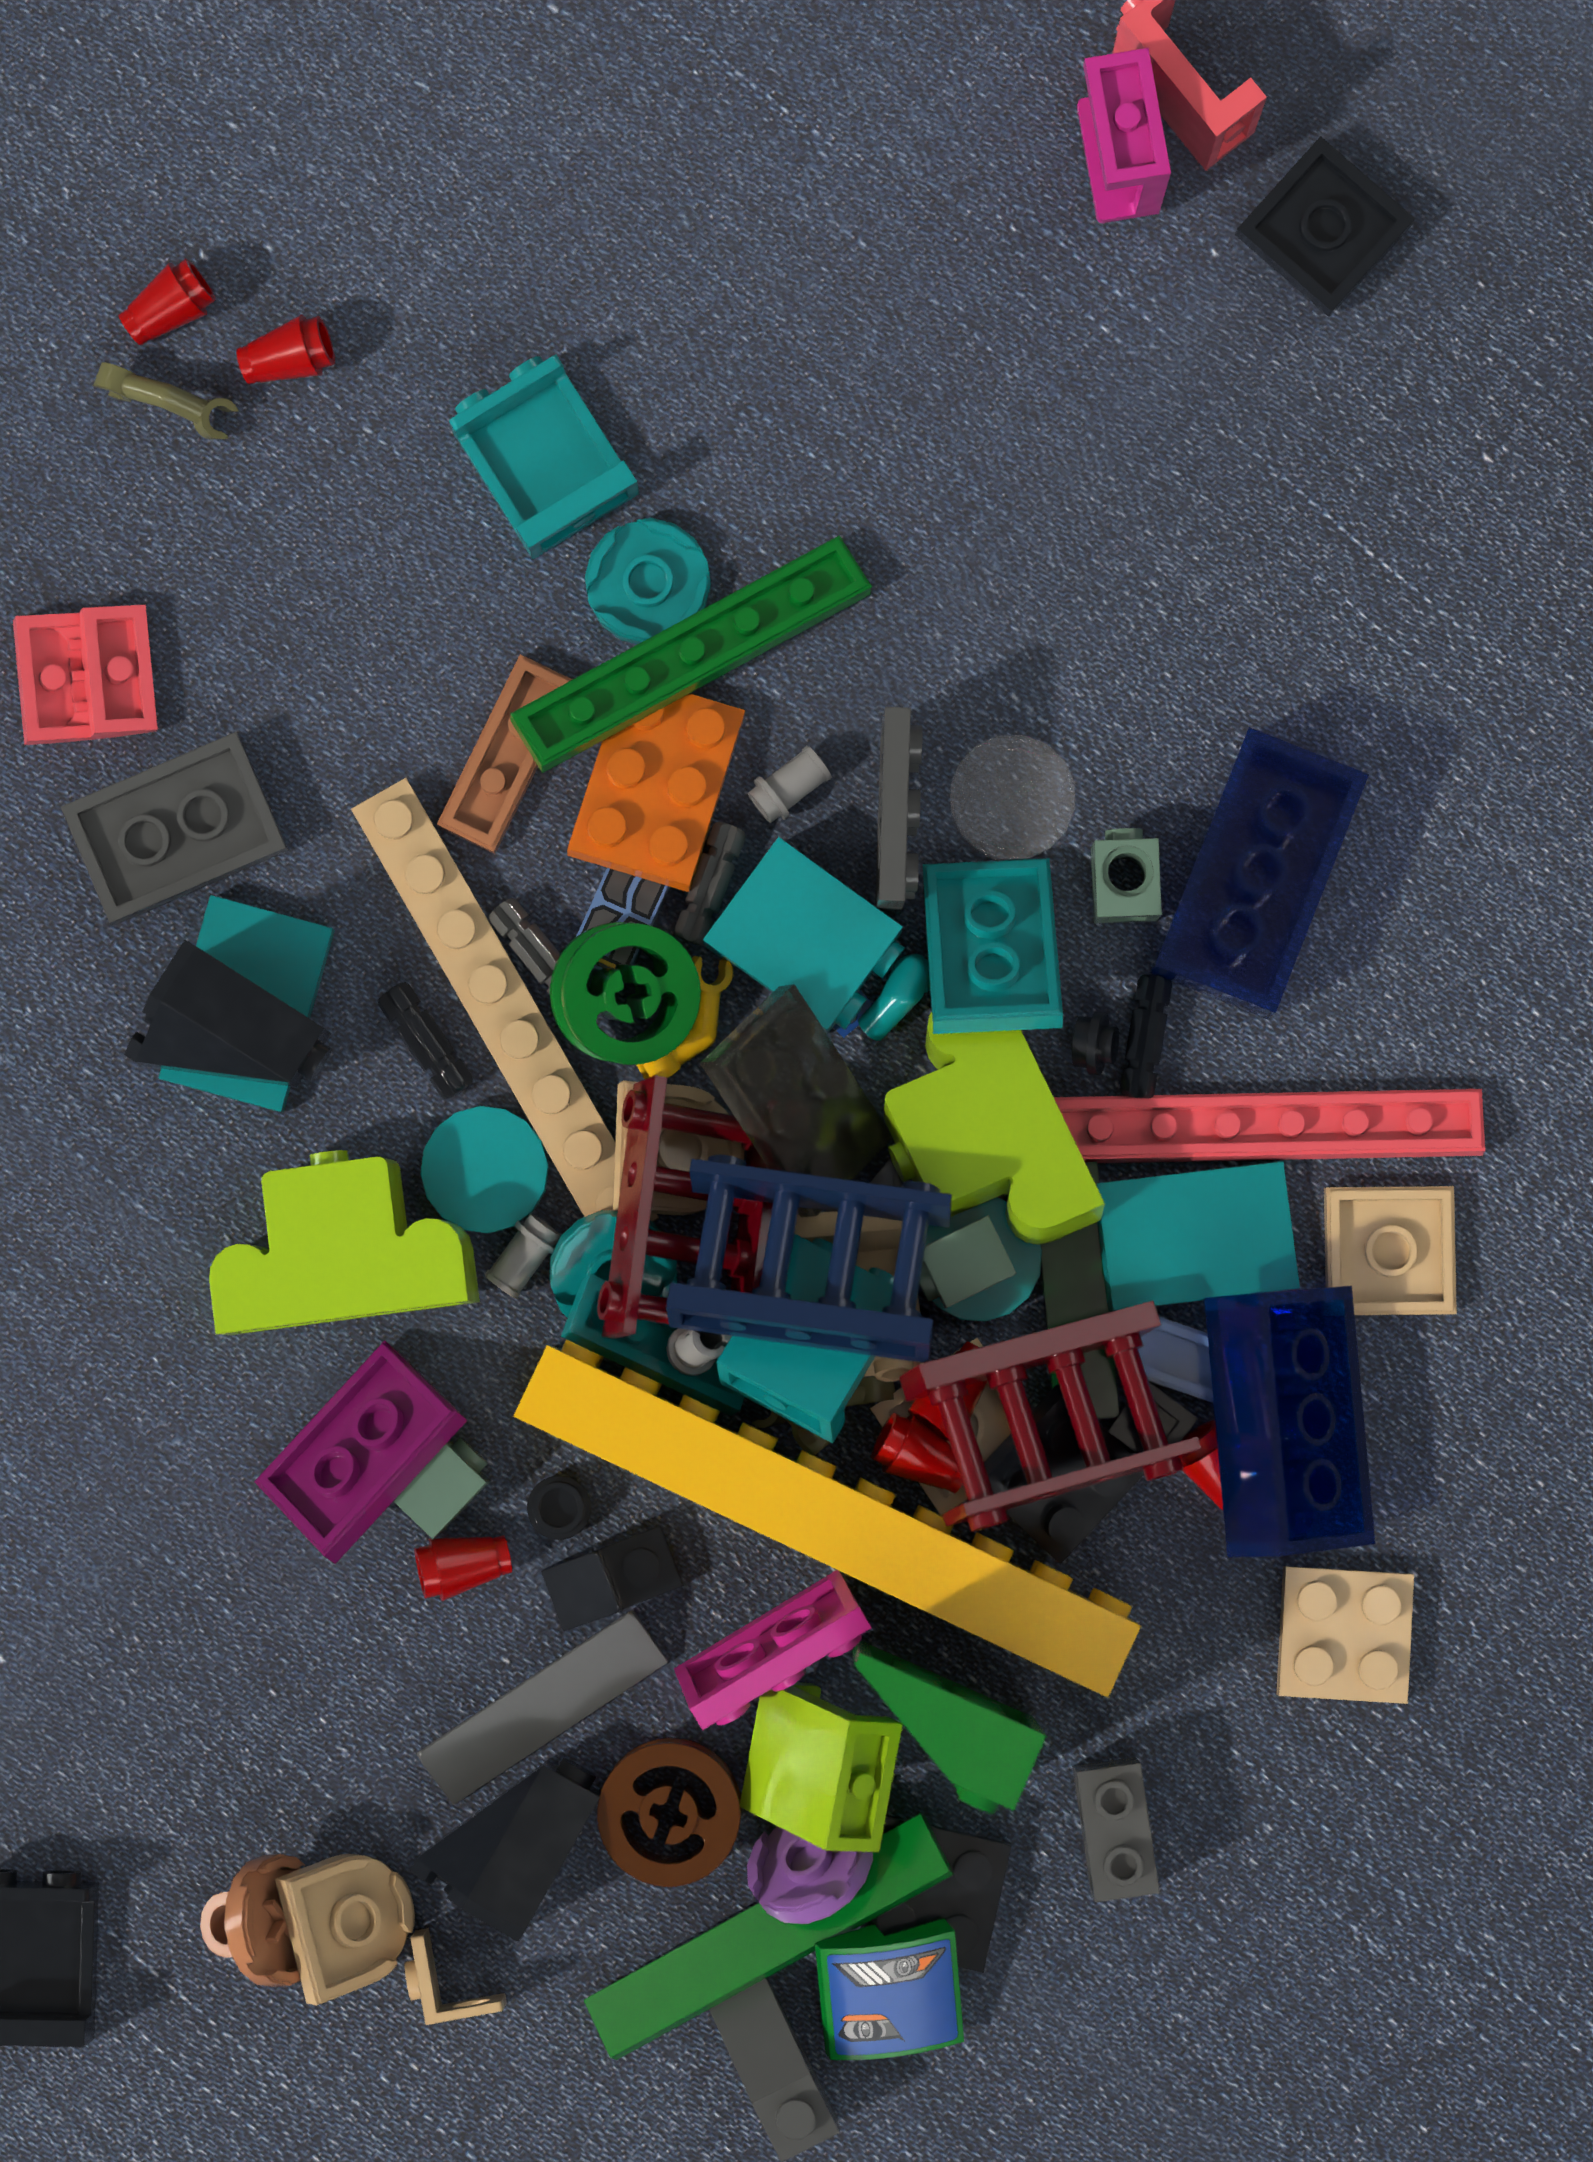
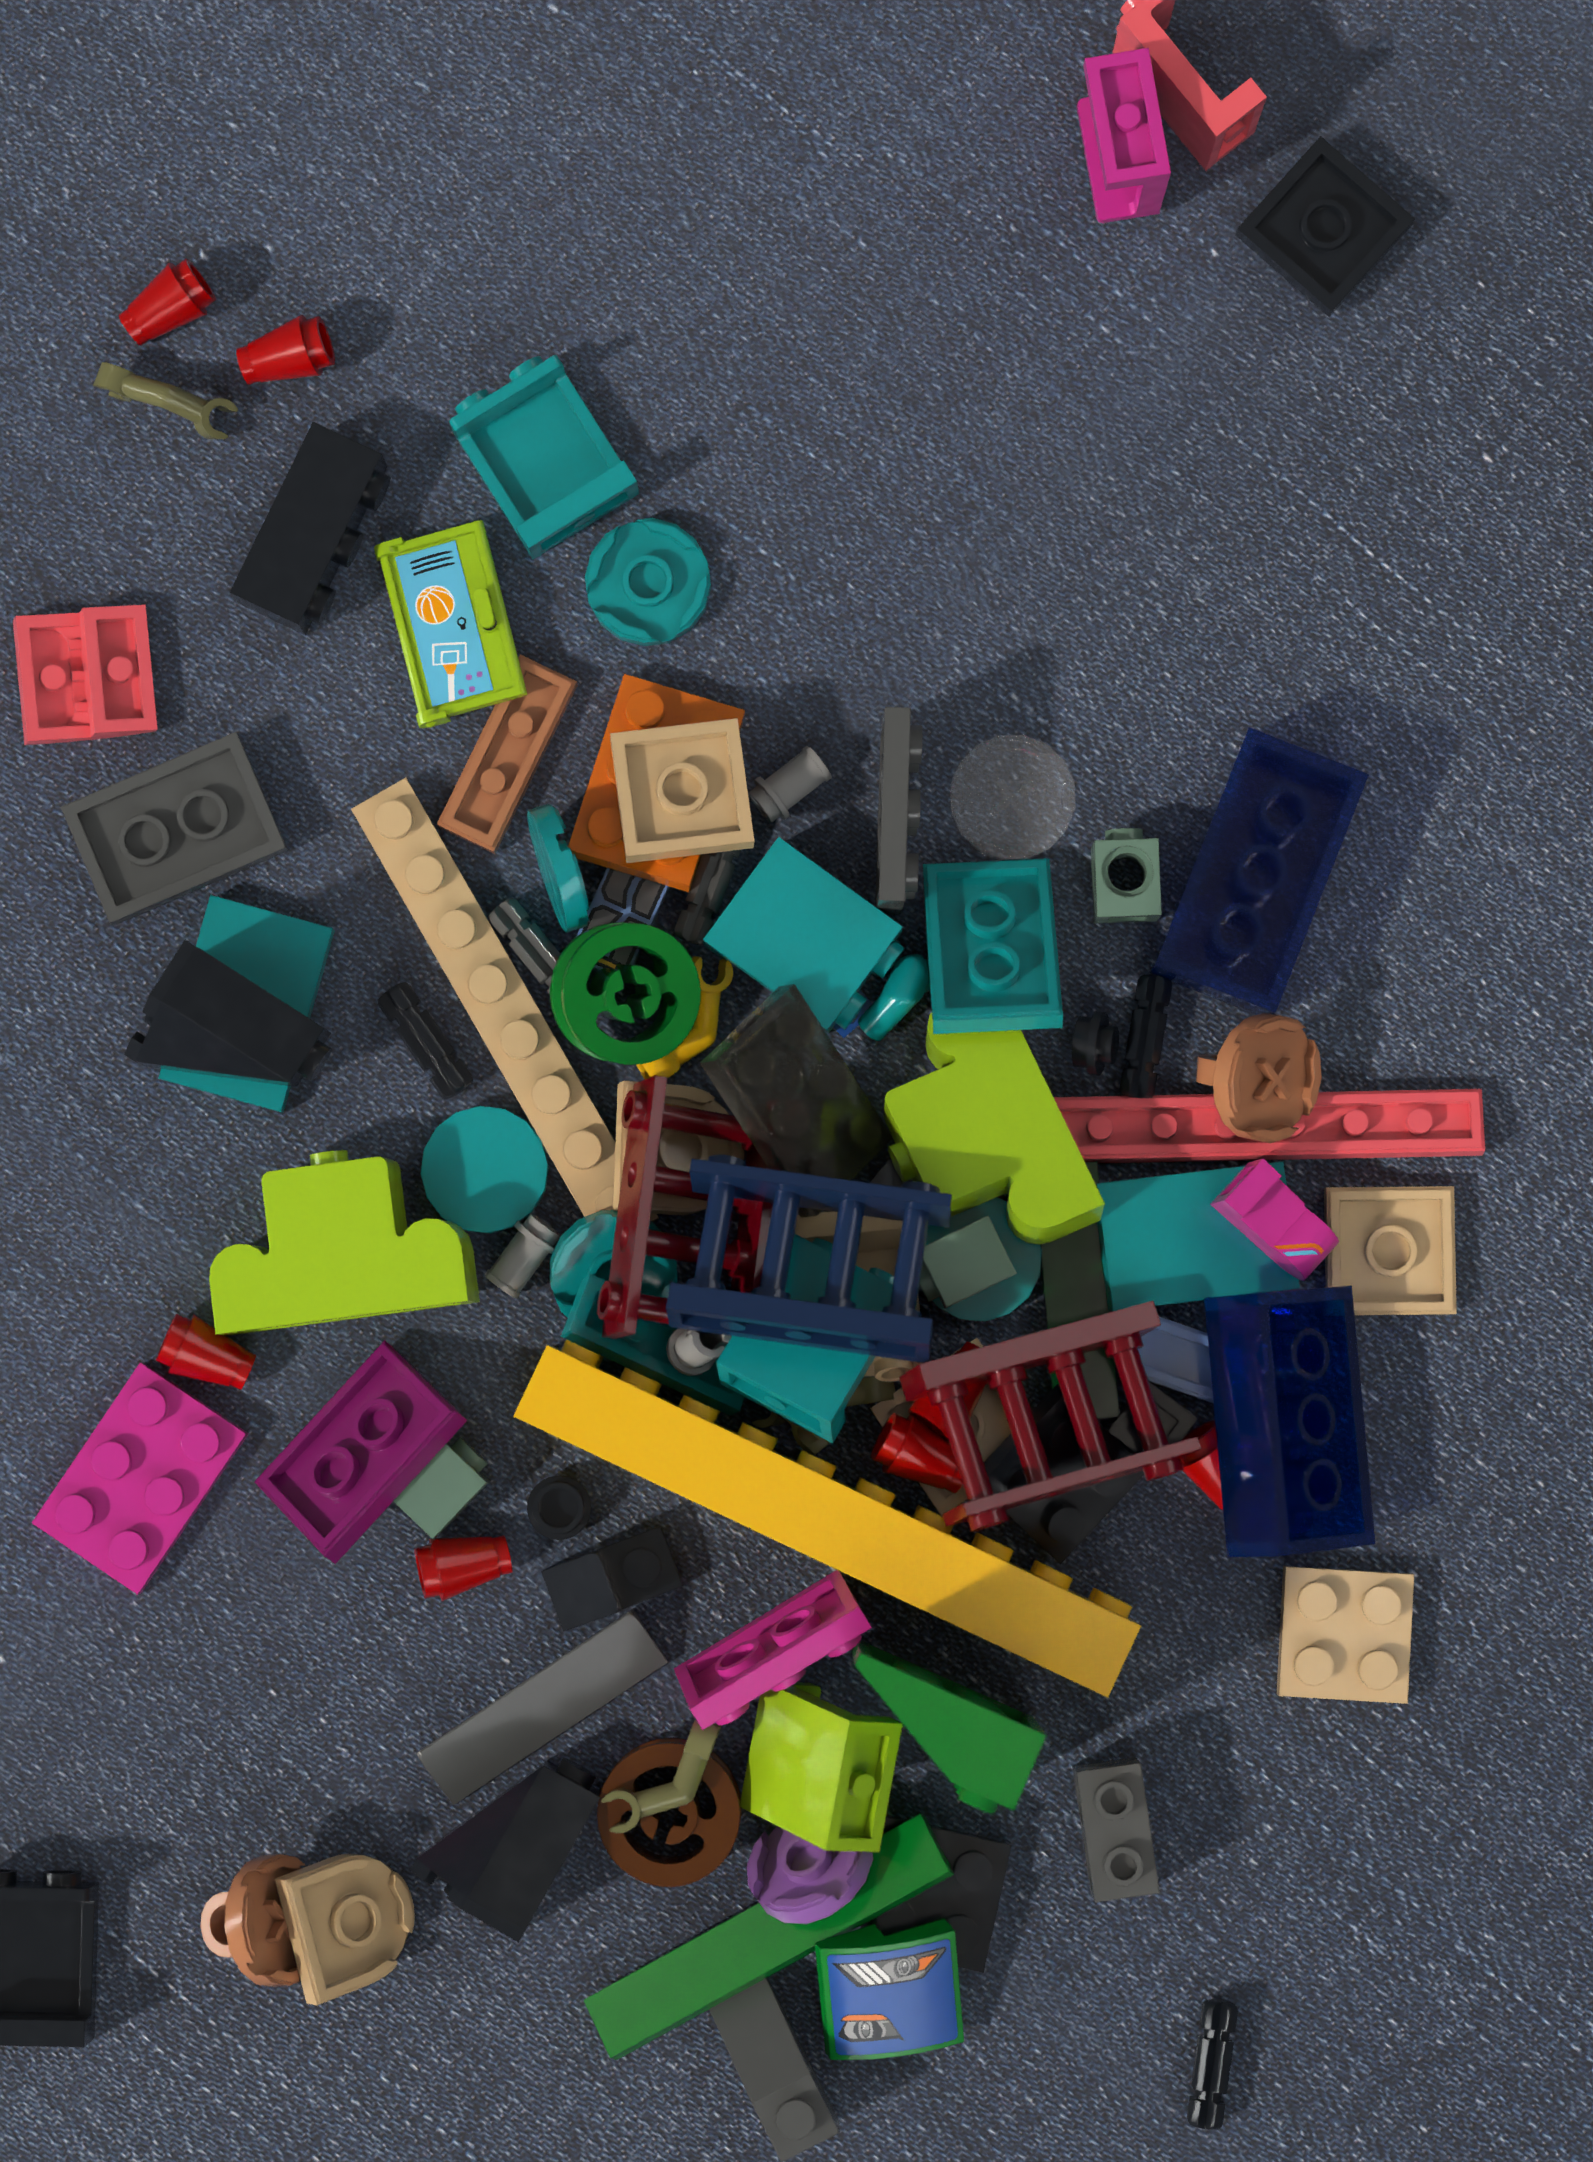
tan bracket [404,1928,507,2025] -> none
green tile [510,535,872,773] -> none
none -> dark pink plate [32,1362,249,1595]
none -> red cone [156,1314,256,1390]
none -> black brick [230,422,391,636]
none -> door [374,520,527,728]
none -> teal tile [527,804,590,933]
none -> olive arm [601,1720,721,1833]
none -> tan plate [610,718,755,863]
none -> black axle [1187,1999,1238,2130]
none -> nougat tile [1196,1013,1322,1143]
none -> dark pink leg [1210,1158,1339,1281]

